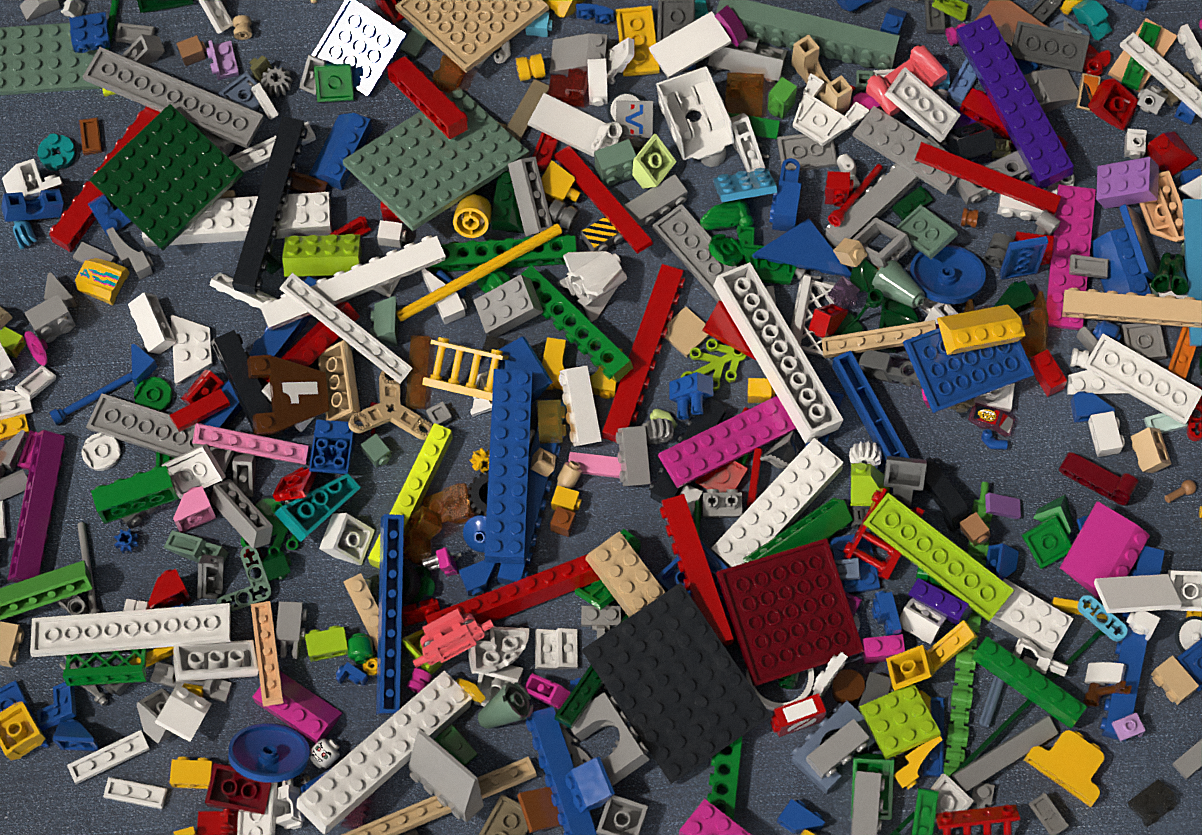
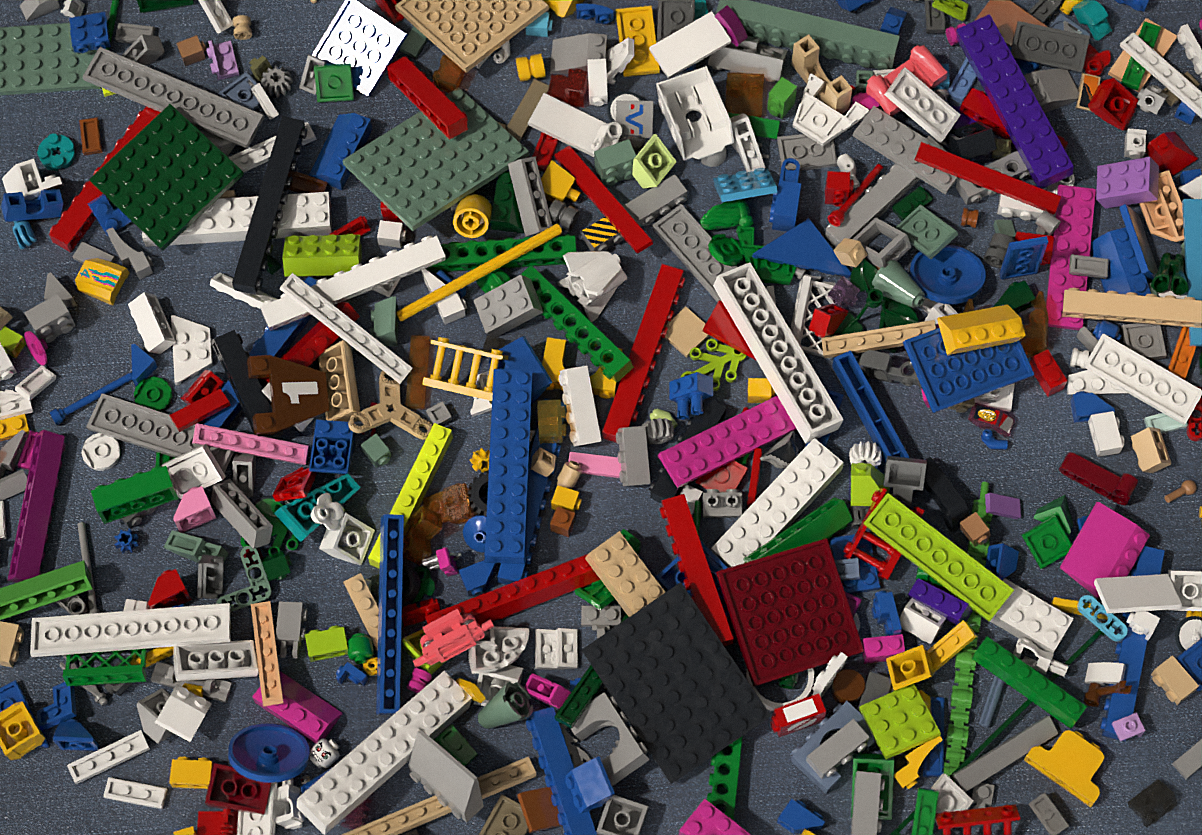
none -> white plate [311,493,344,531]
none -> sand green slope [993,220,1016,238]

